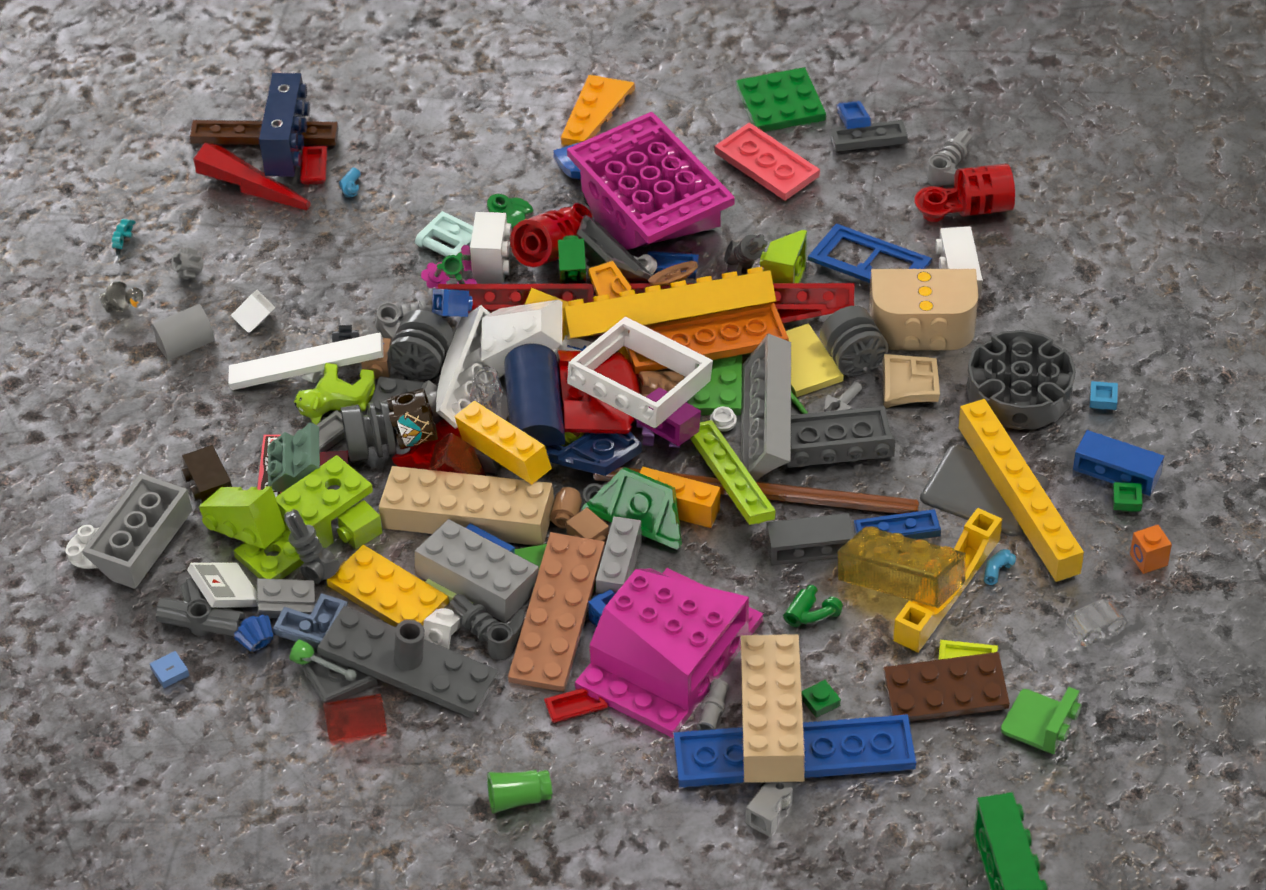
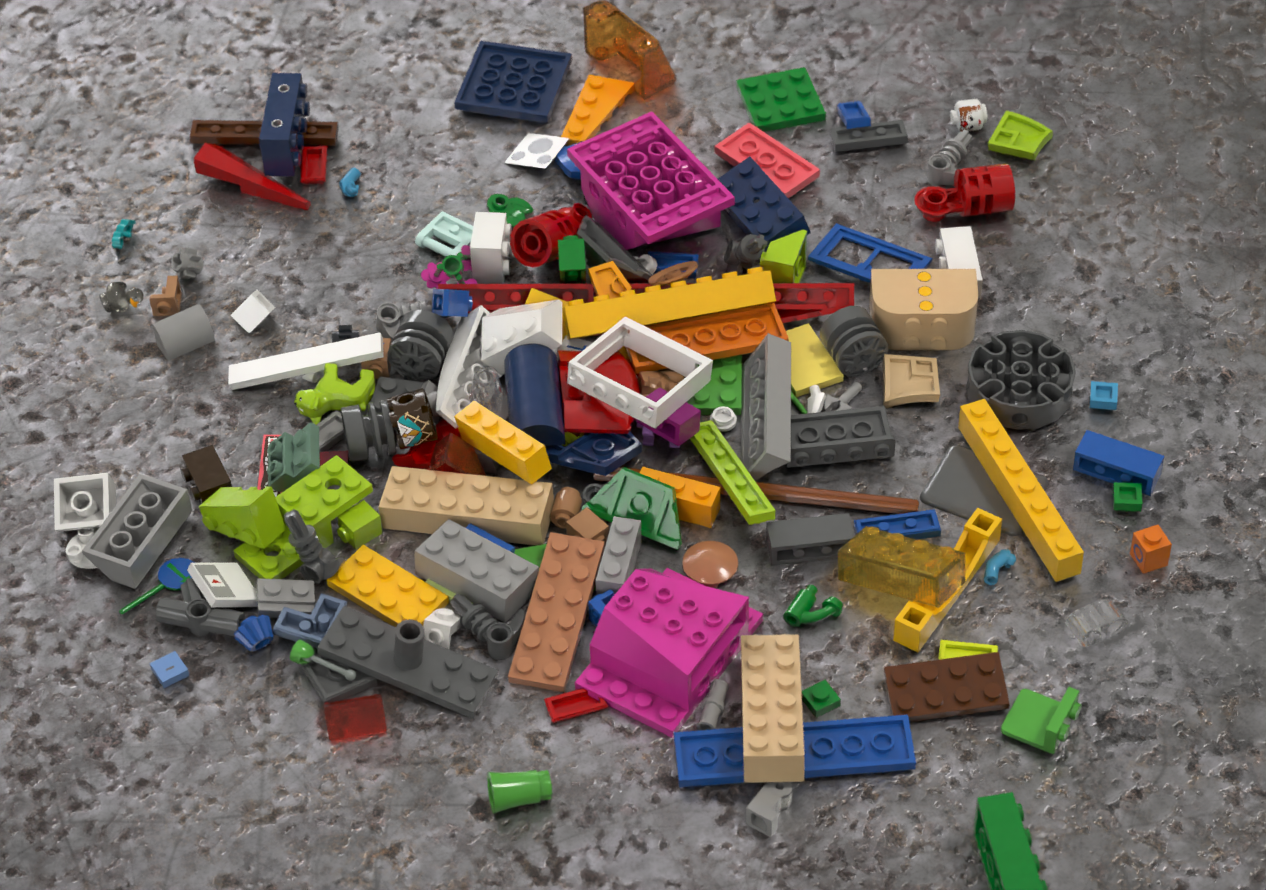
none -> white slope [54,473,116,532]
none -> blue piece [119,558,195,615]
none -> medium nougat bracket [149,275,182,316]
none -> dark blue plate [454,40,572,123]
none -> white sticker [505,133,569,169]
none -> clear orange windscreen [583,0,677,100]
none -> nougat dish [682,541,738,588]
none -> dark blue piece [718,156,811,252]
none -> white bar [807,385,826,414]
none -> white head [950,99,987,132]
none -> lime plate [988,111,1053,160]

